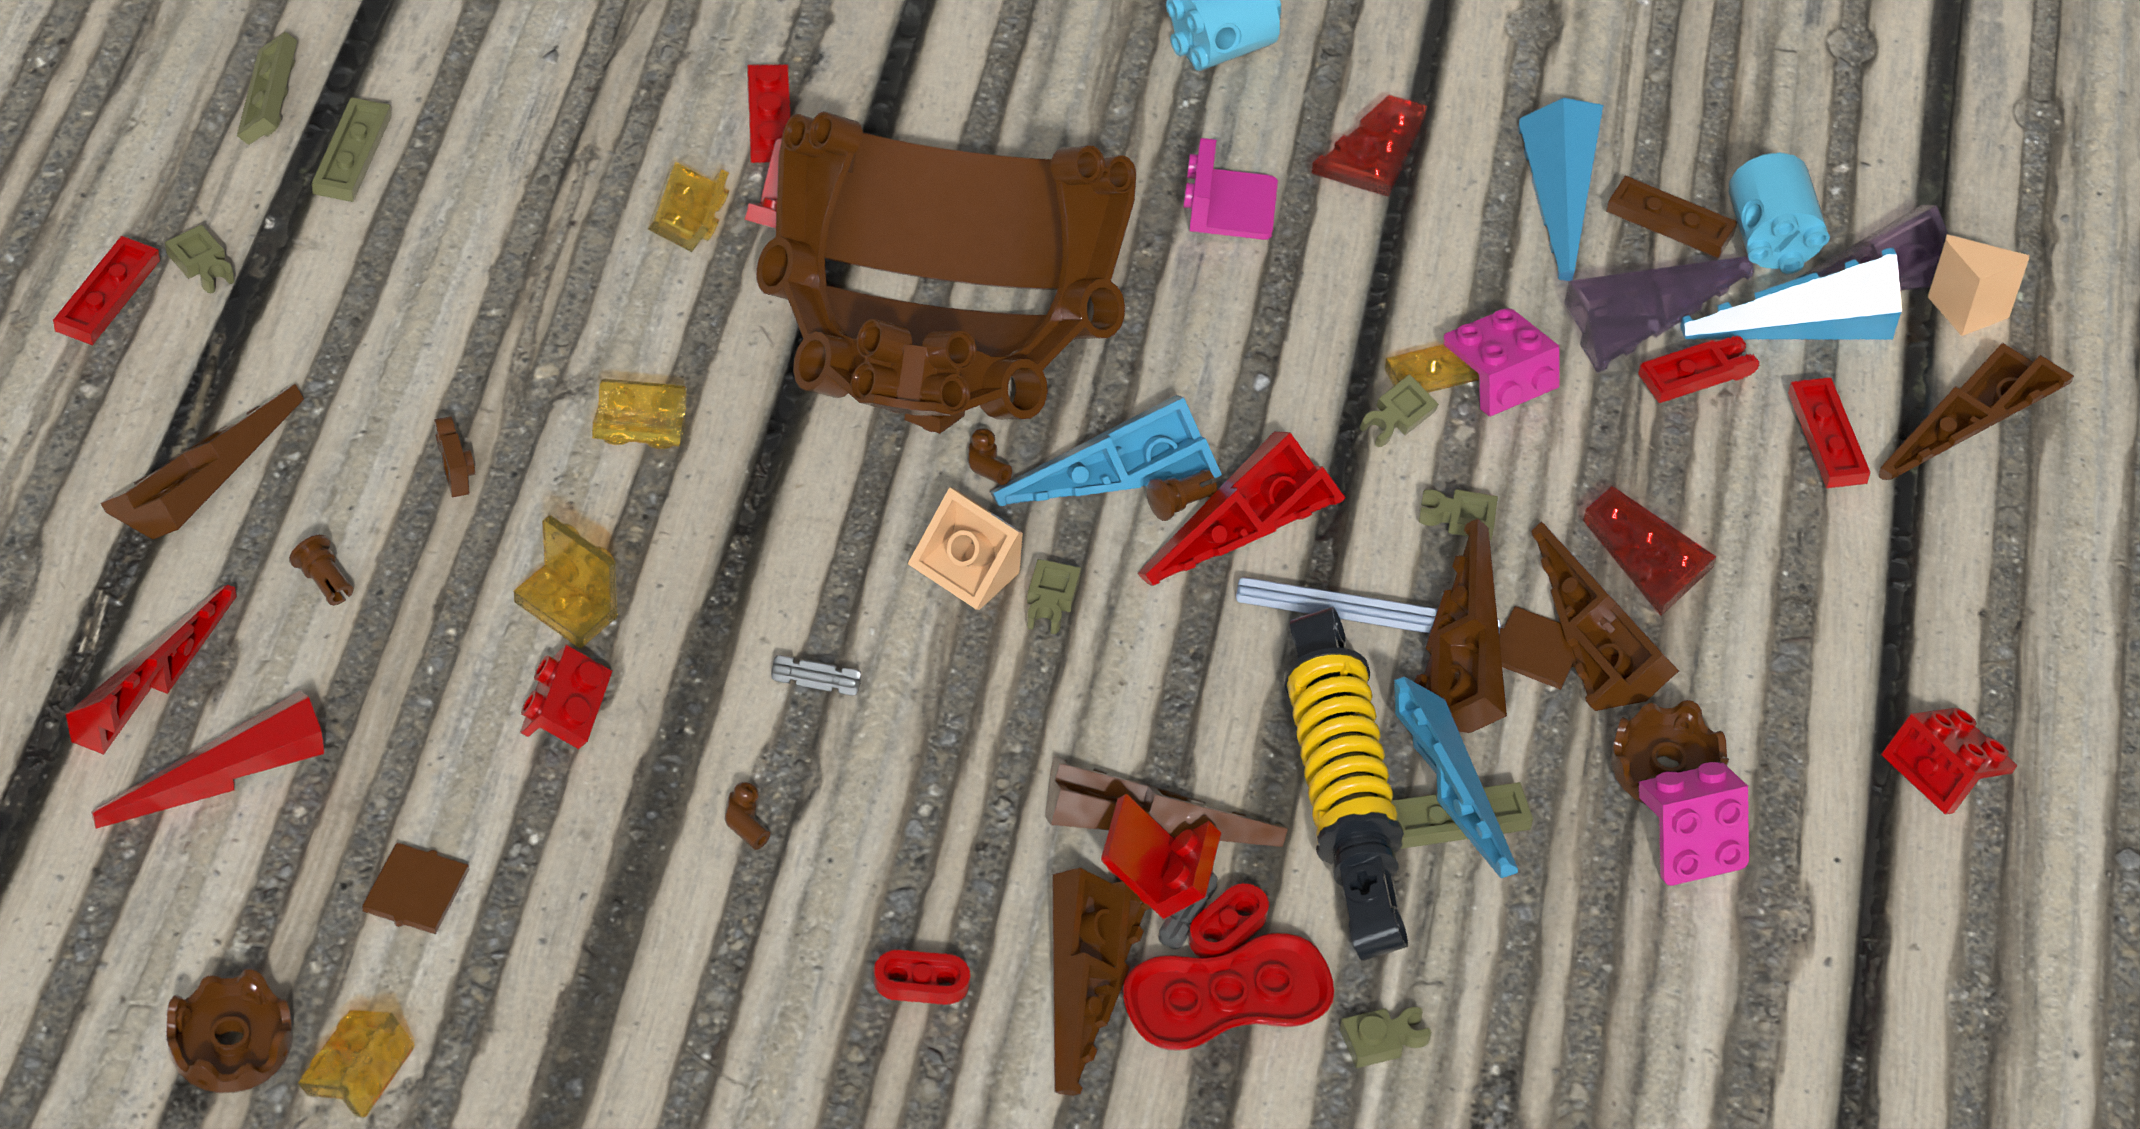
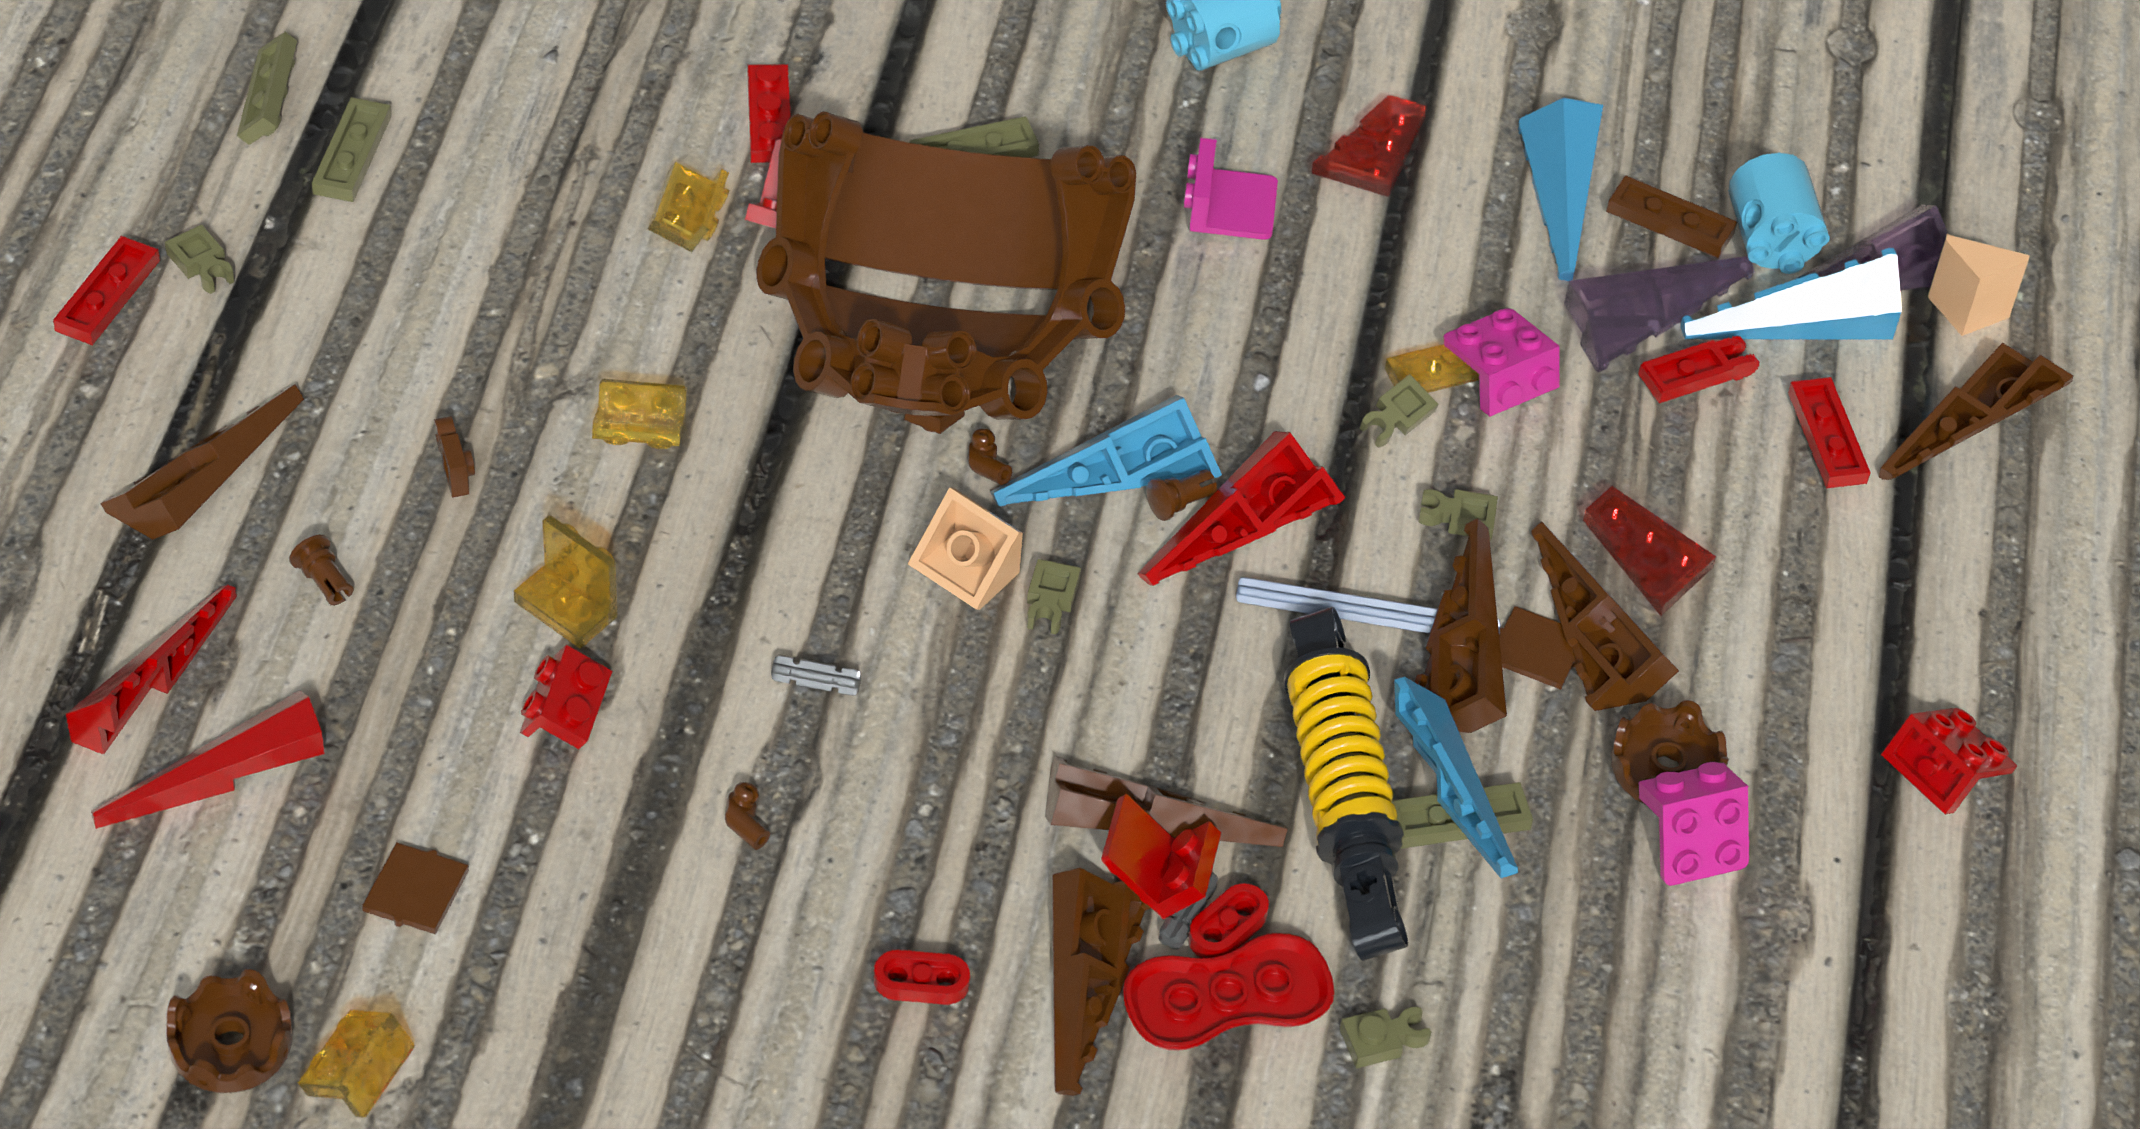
none -> olive plate [910,116,1039,158]

